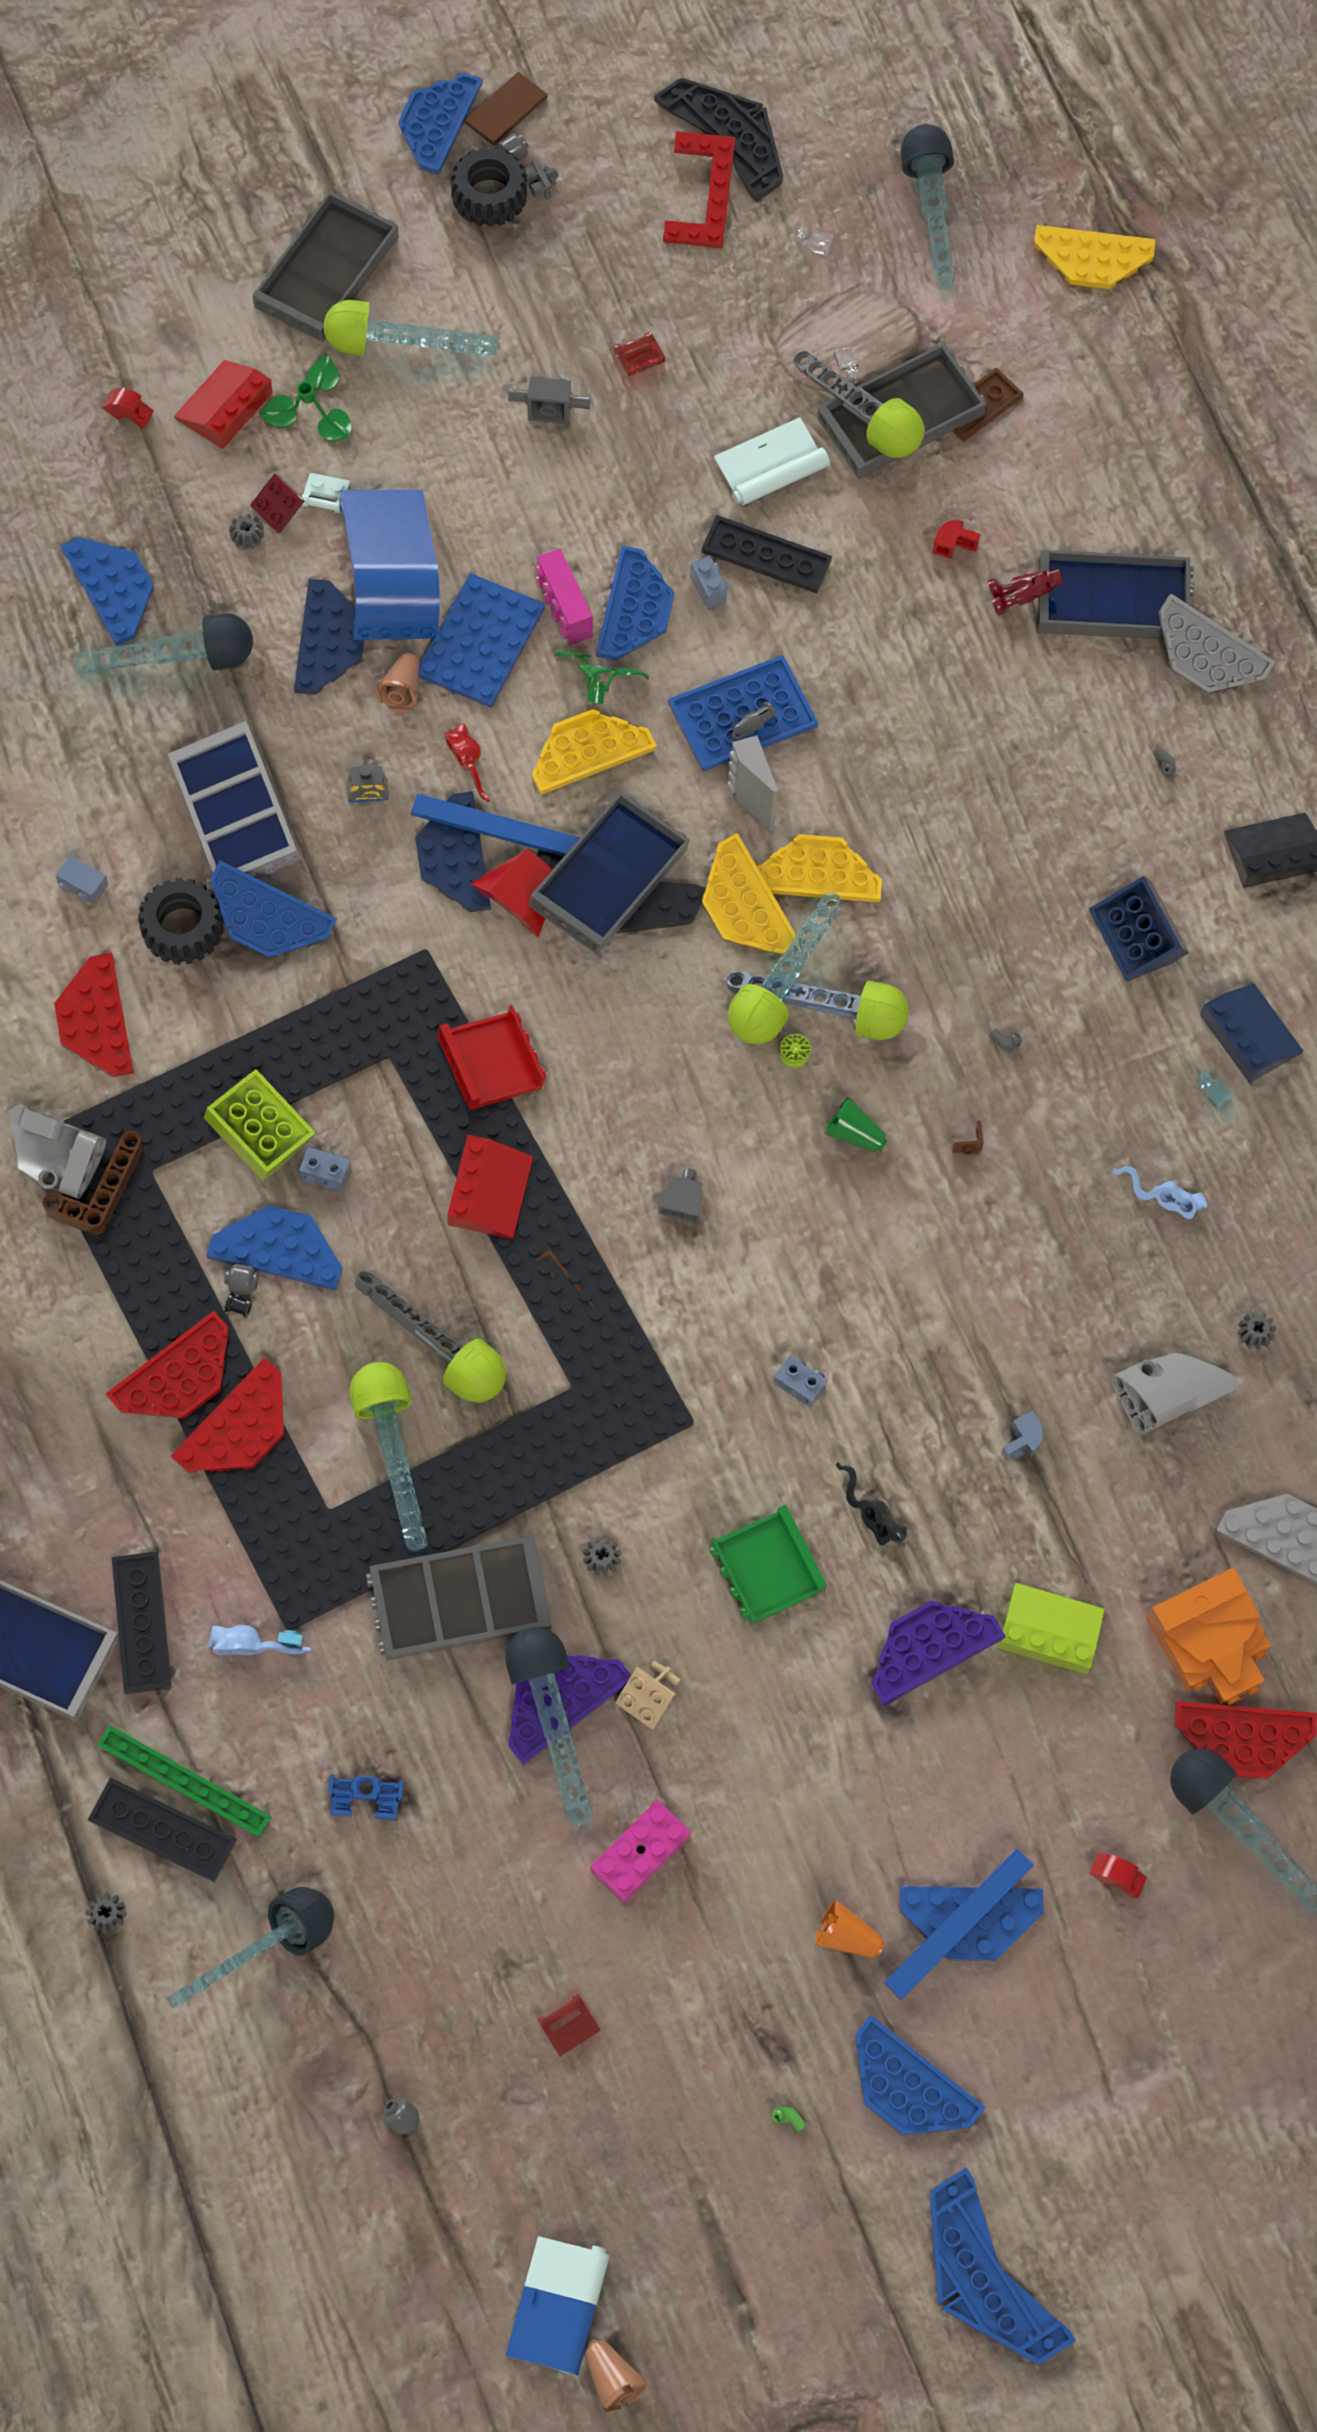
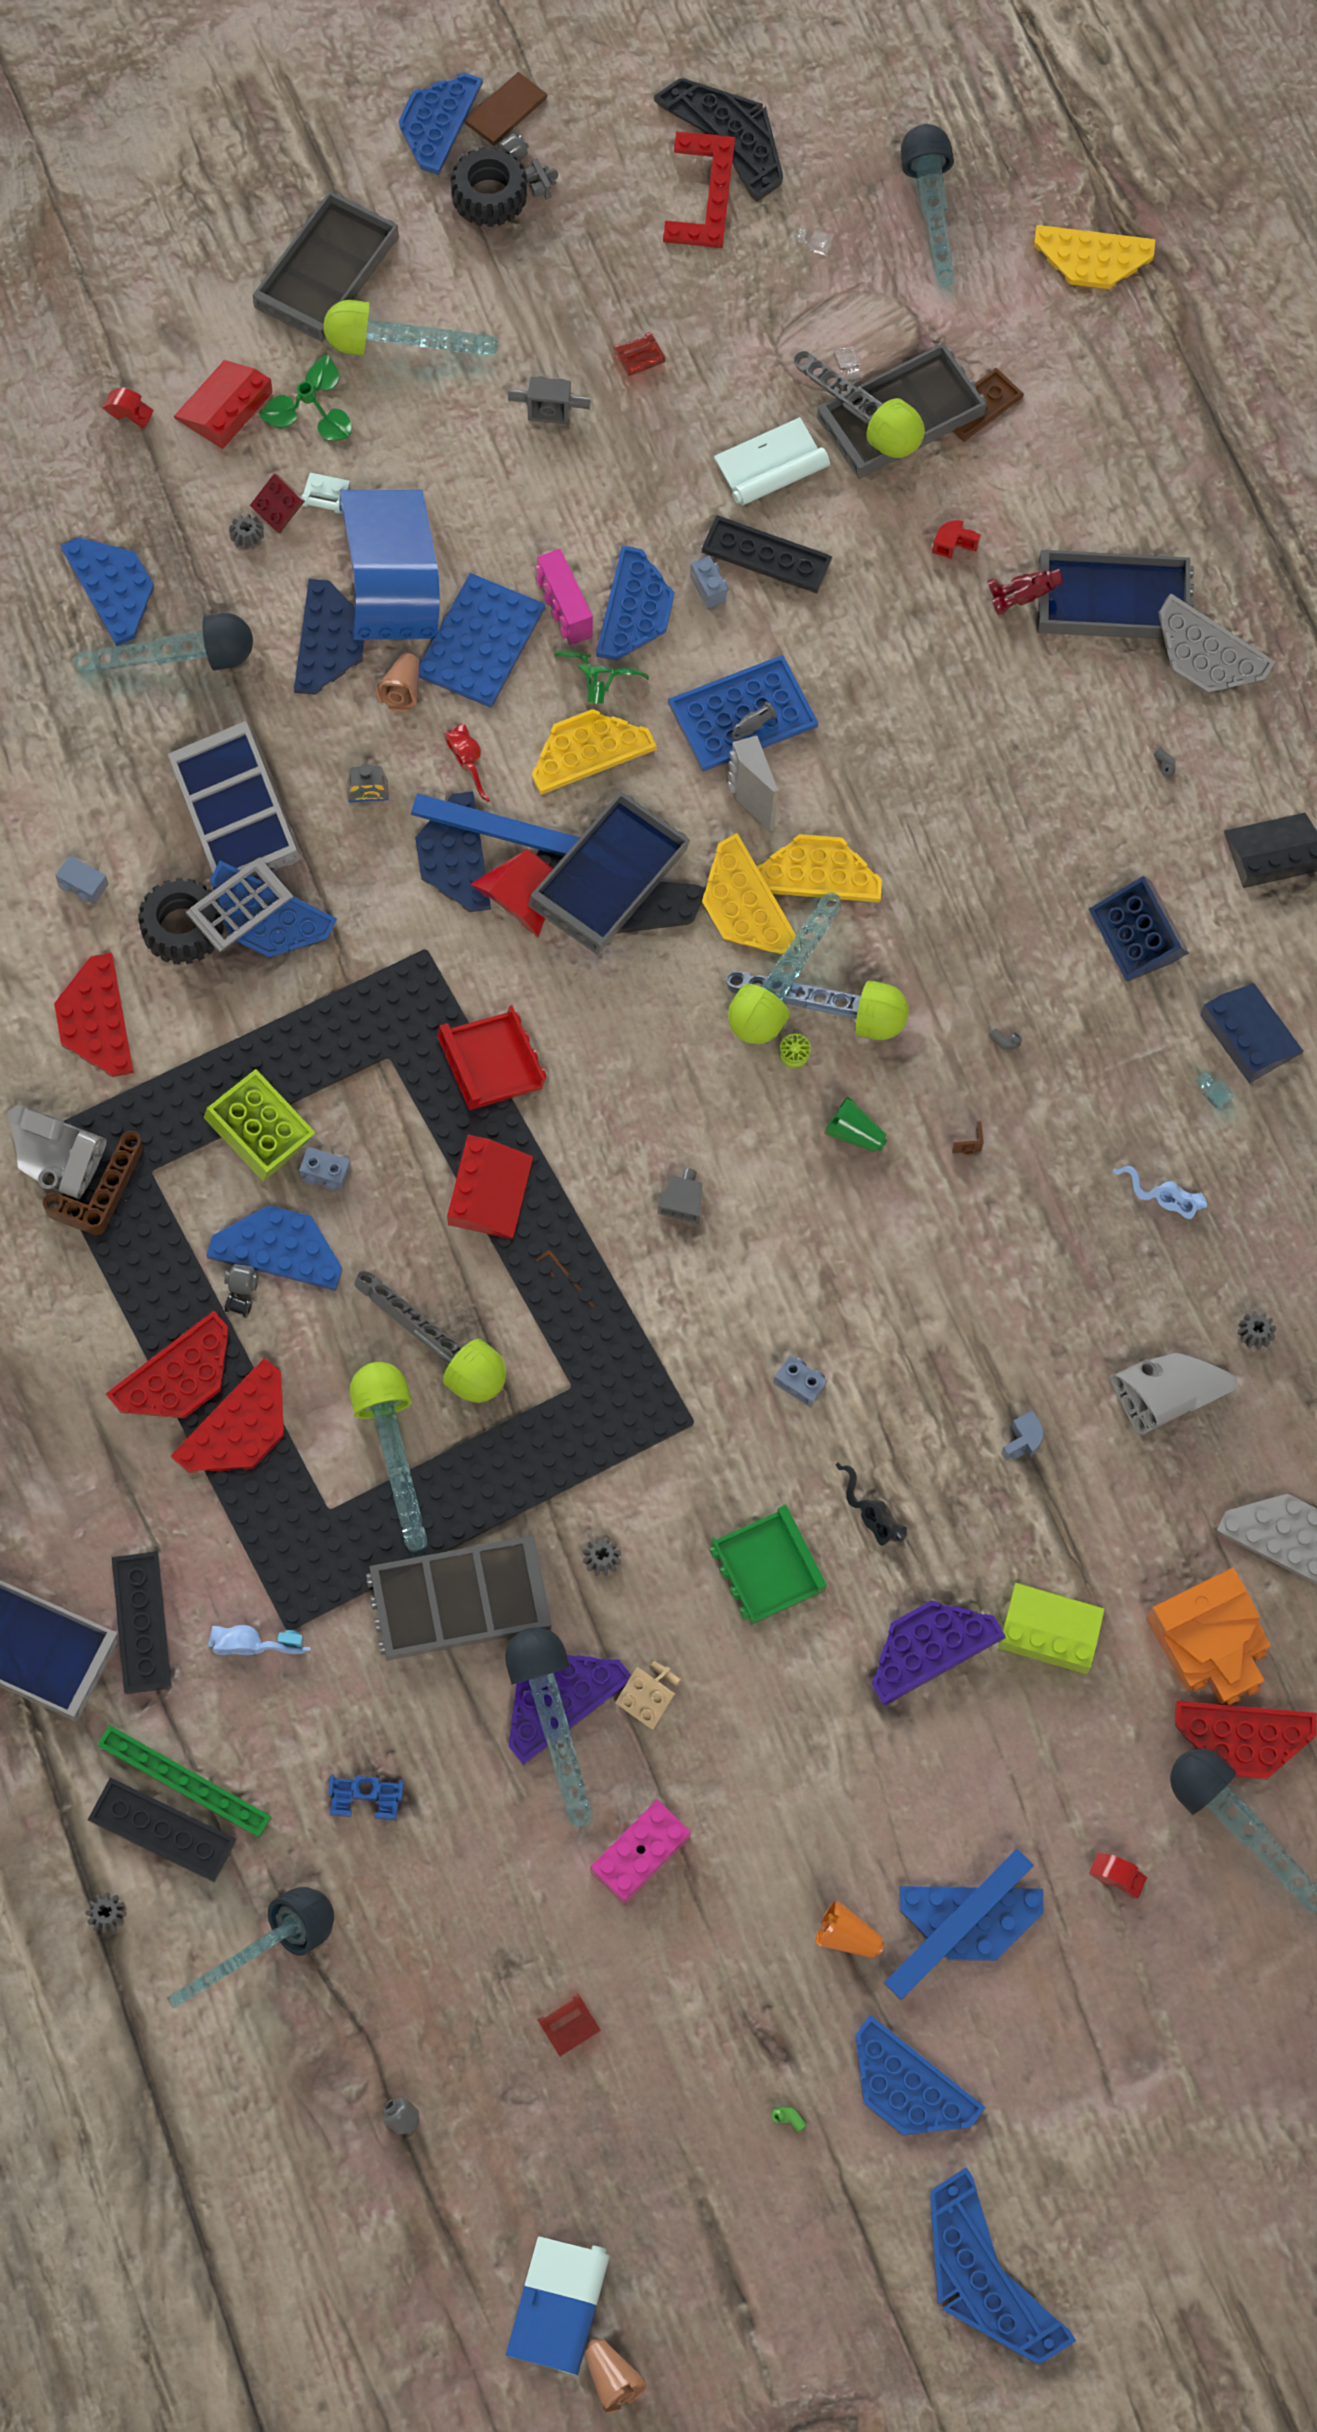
none -> light grey piece [186,857,293,952]

